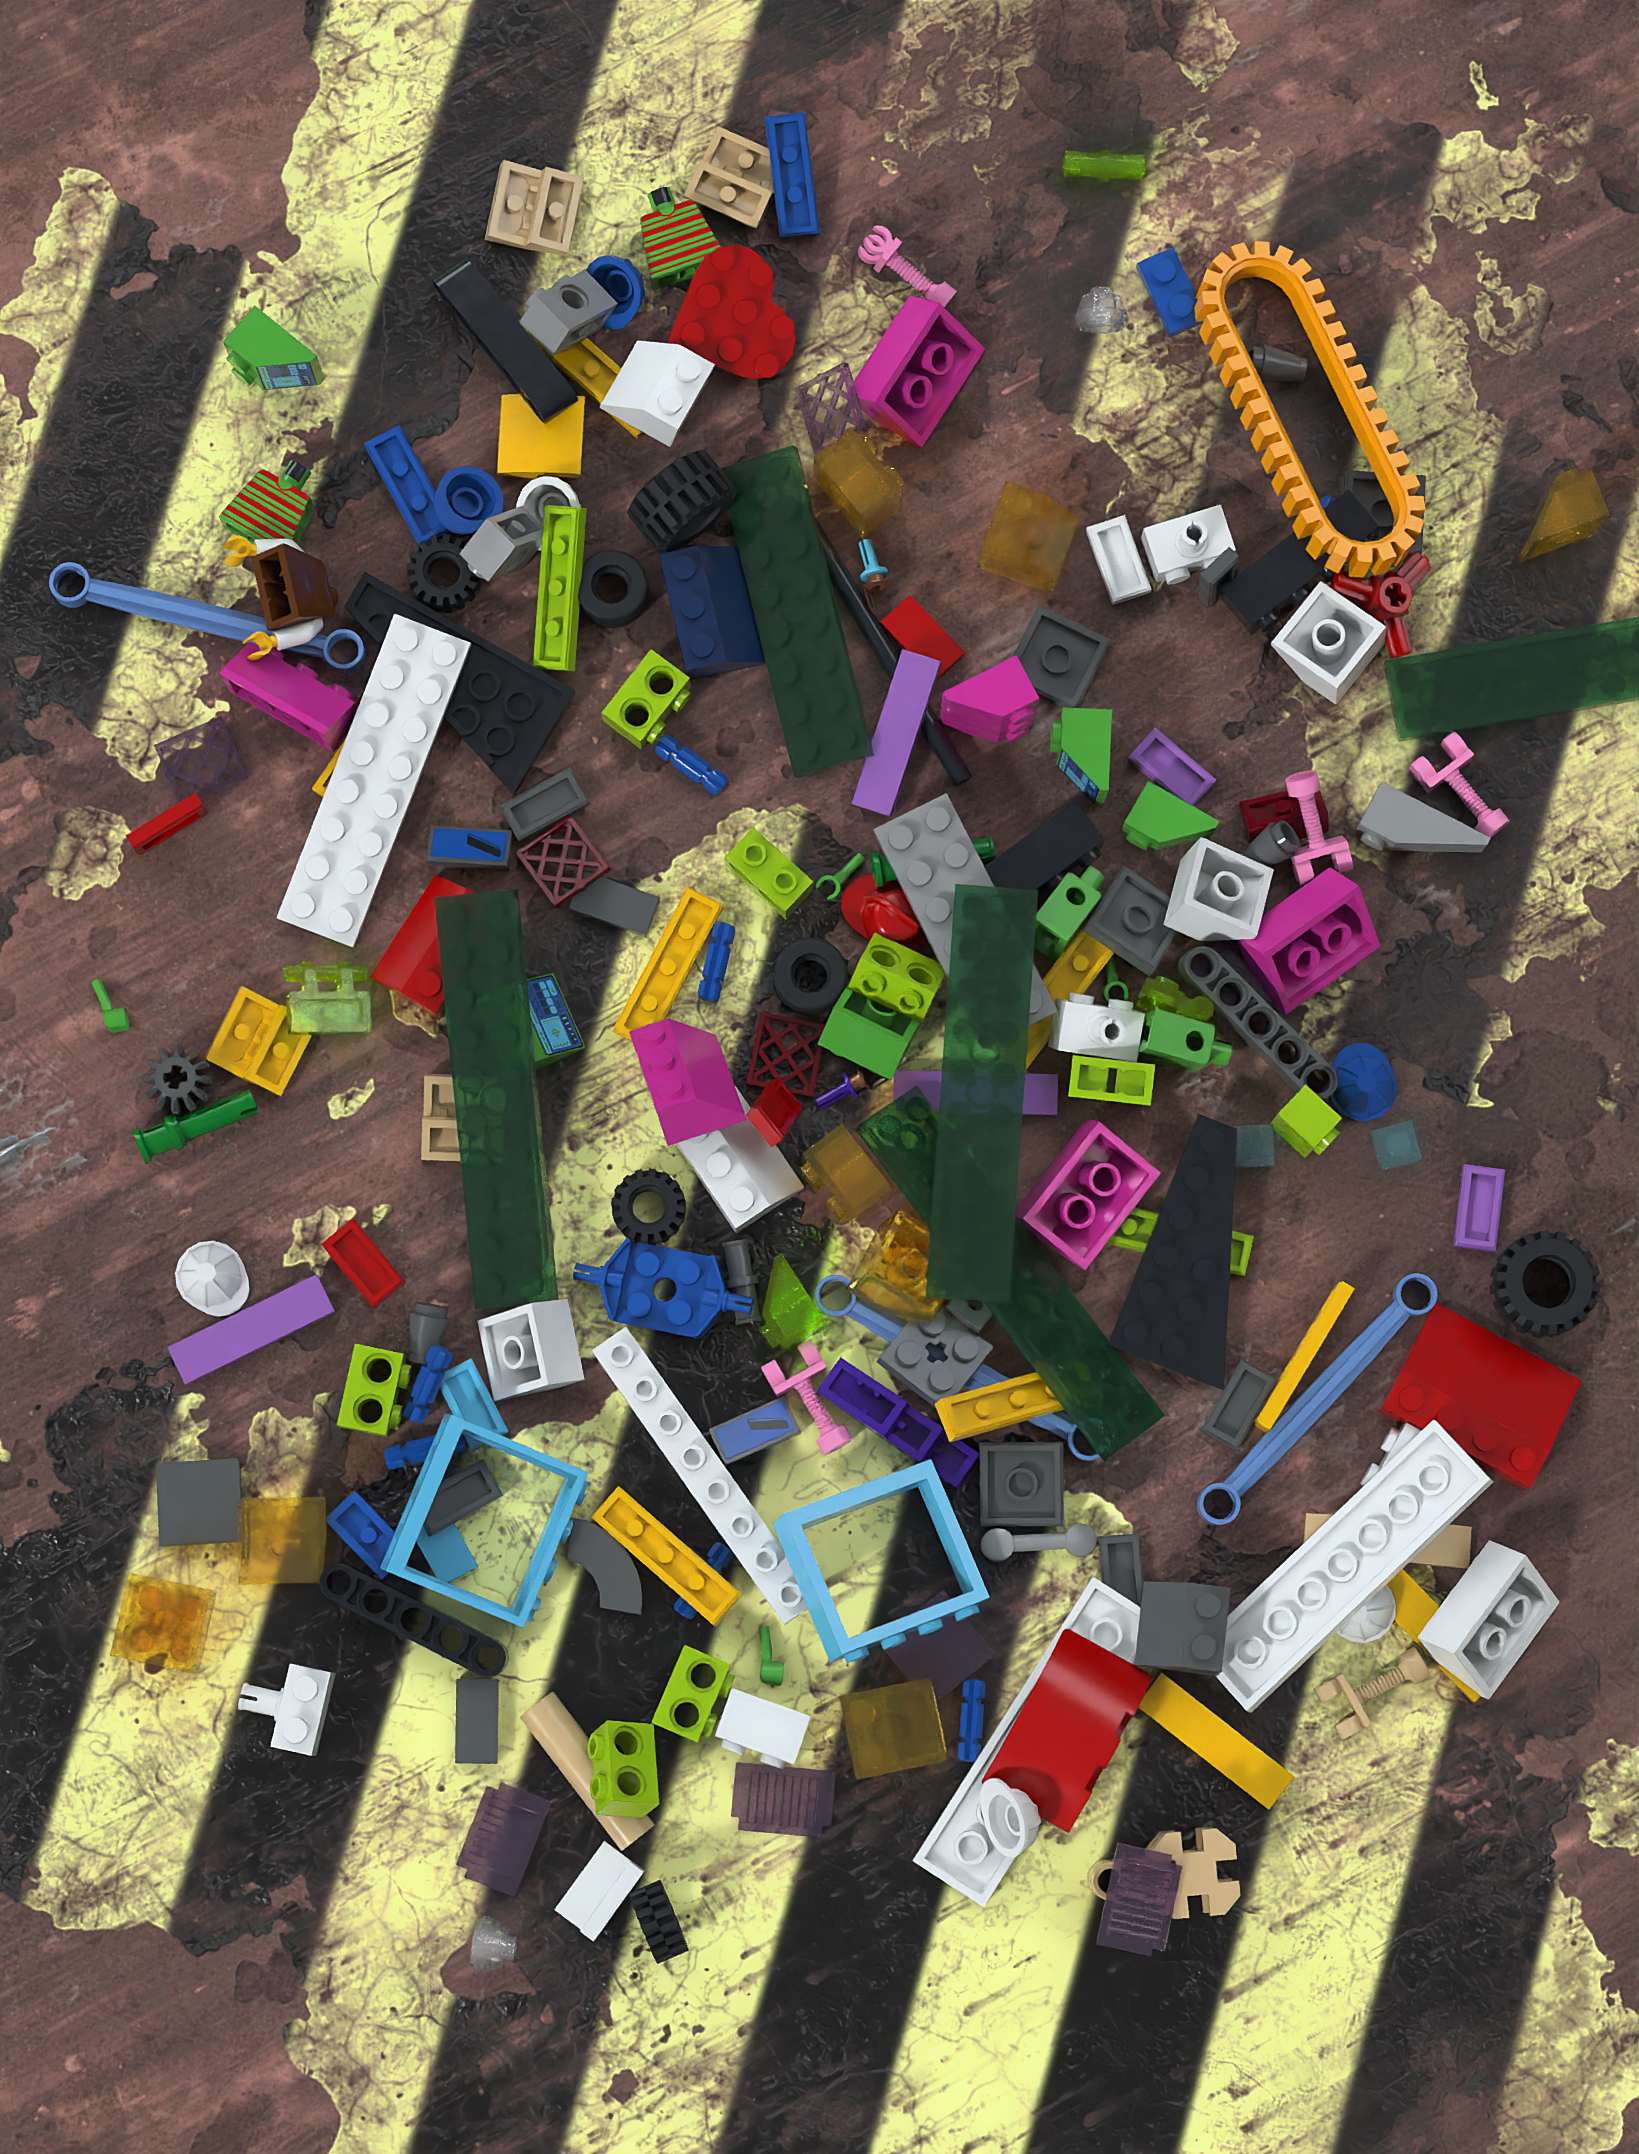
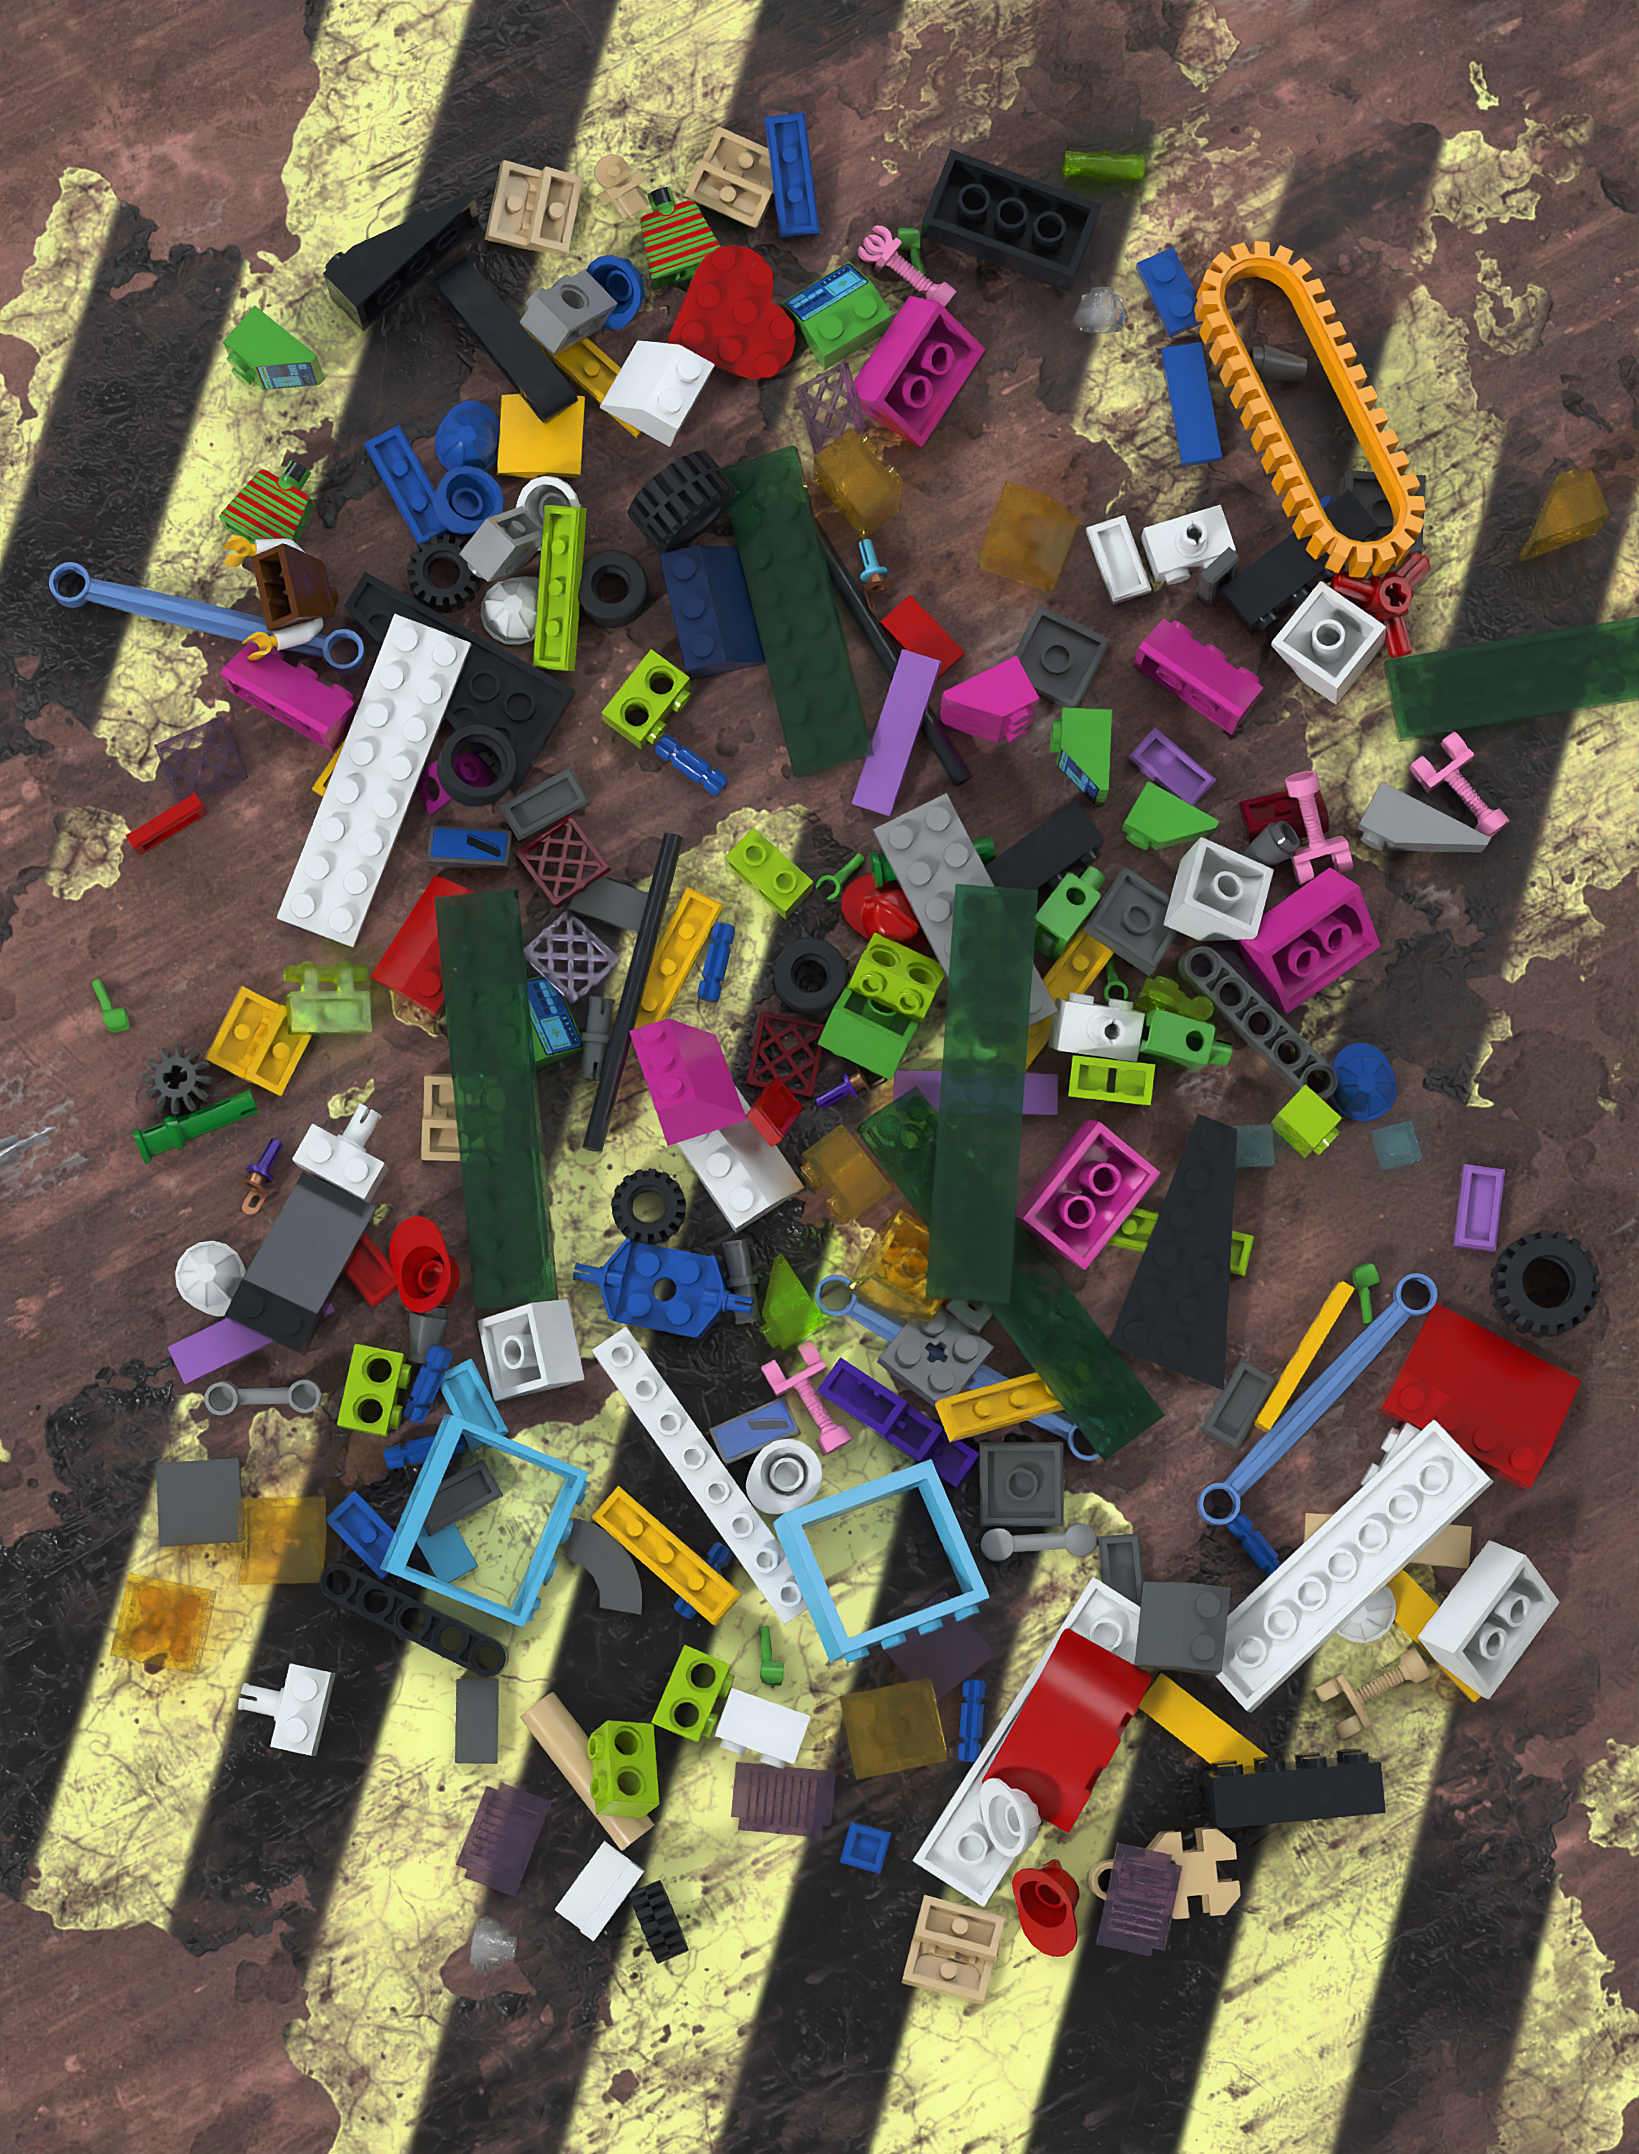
none -> light grey bar [204,1378,322,1415]
none -> black slope [224,1172,377,1356]
none -> piece [238,1138,283,1214]
none -> white brick [292,1103,389,1203]
none -> black slope [323,193,480,331]
none -> red piece [389,1216,460,1313]
none -> magenta bracket [417,751,493,814]
none -> blue piece [435,401,499,472]
none -> black tyre [437,724,517,807]
none -> white piece [481,576,539,646]
none -> clear purple window [521,909,620,1004]
none -> dark grey pin [579,997,615,1081]
none -> black piece [582,833,684,1153]
none -> tan hips [594,154,650,220]
none -> white piece [746,1439,822,1515]
none -> bright green slope [782,262,893,370]
none -> blue tile [840,1821,891,1874]
none -> bright green hand [898,228,925,276]
none -> tan slope [901,1895,1006,2005]
none -> black brick [921,149,1101,292]
none -> red piece [1012,1859,1080,1957]
none -> dark pink slope [1133,618,1264,735]
none -> blue tile [1161,342,1222,467]
none -> black brick [1202,1749,1386,1829]
none -> blue axle [1227,1513,1284,1578]
none -> bright green hand [1351,1263,1380,1323]

